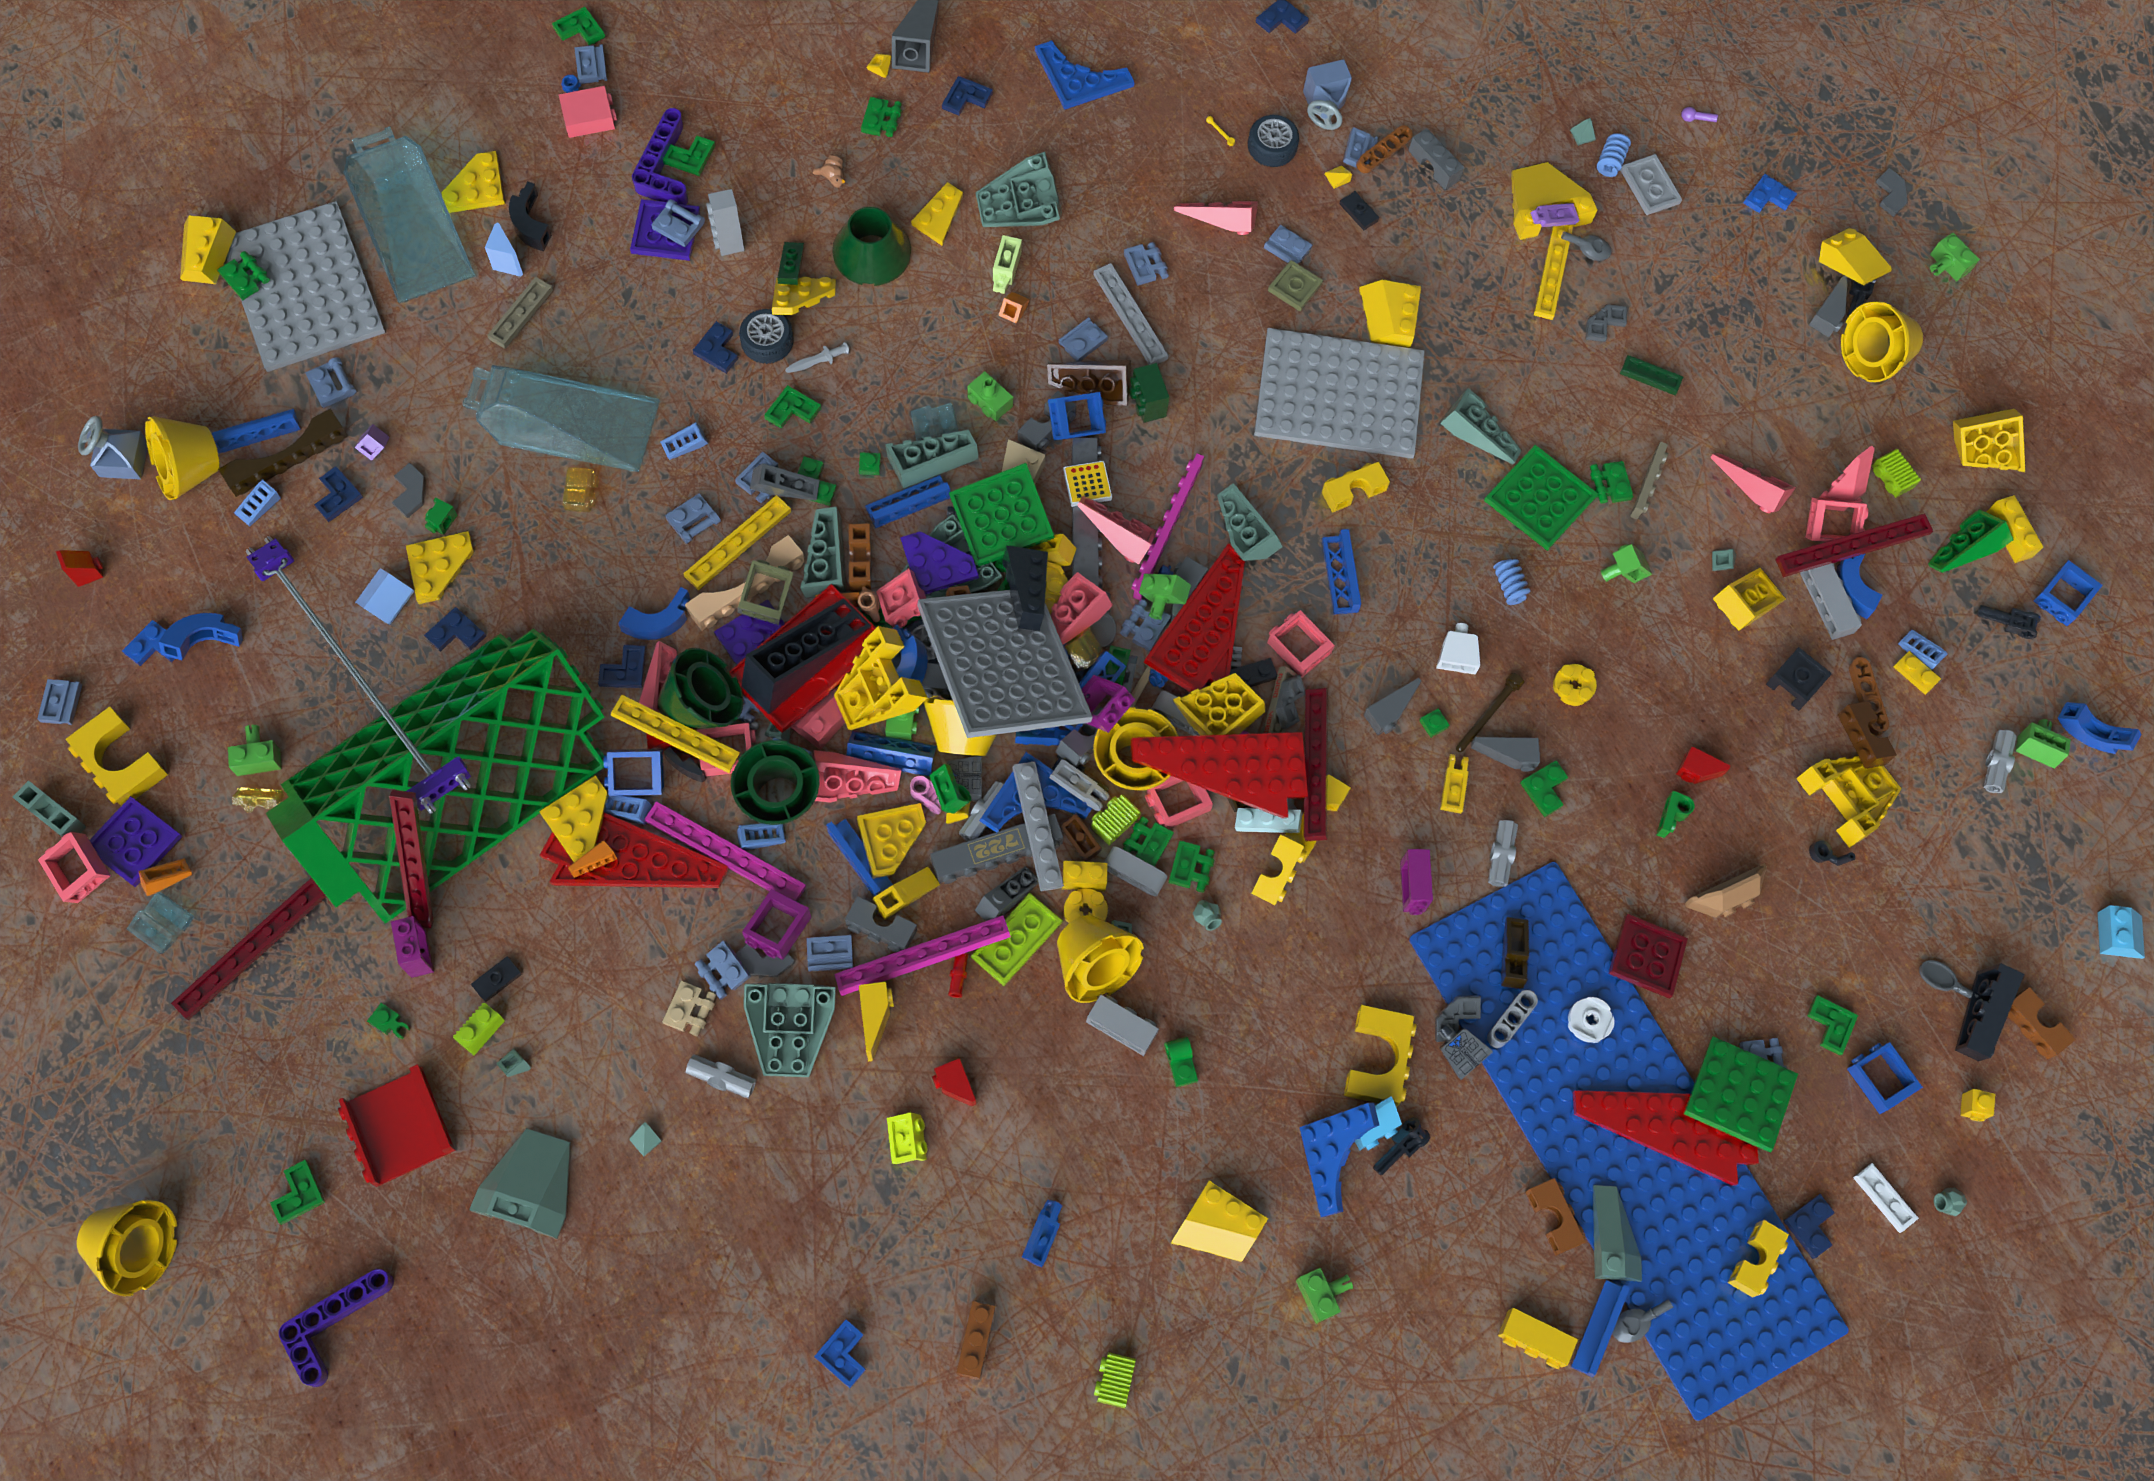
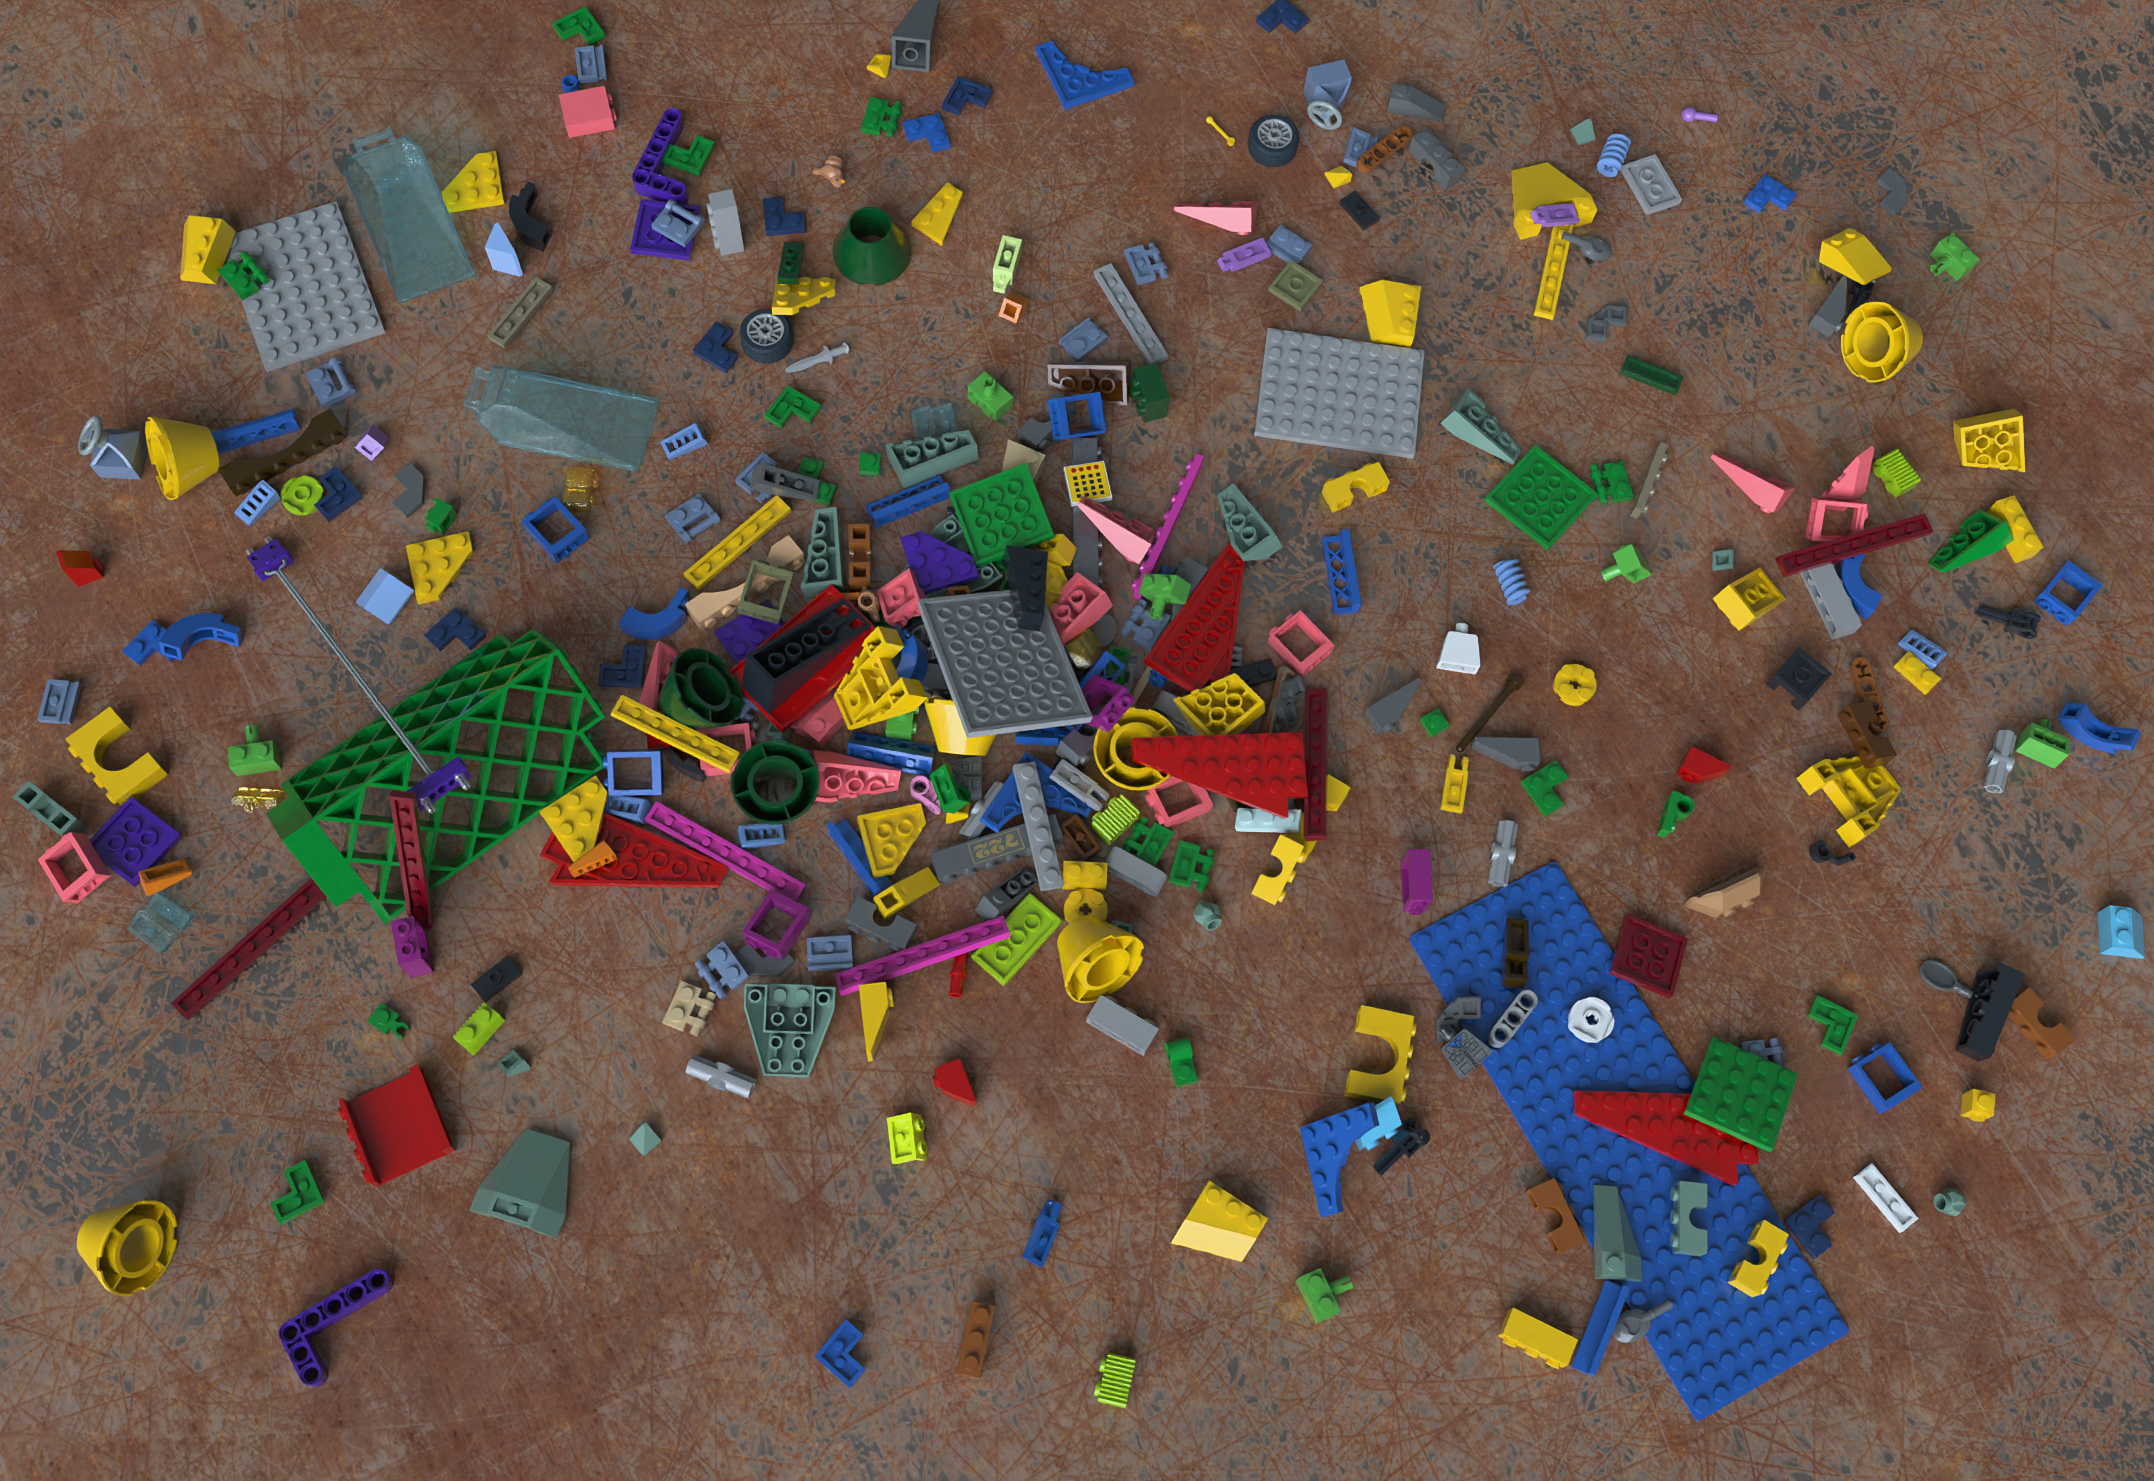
sand green wedge [975,152,1062,227] -> none
none -> lime tile [281,475,325,515]
none -> blue window [522,496,590,564]
none -> dark blue plate [762,197,806,236]
none -> blue plate [902,113,950,153]
none -> medium lavender hinge [1217,237,1271,272]
none -> dark grey slope [1386,82,1445,122]
none -> sand green arch [1670,1181,1707,1256]

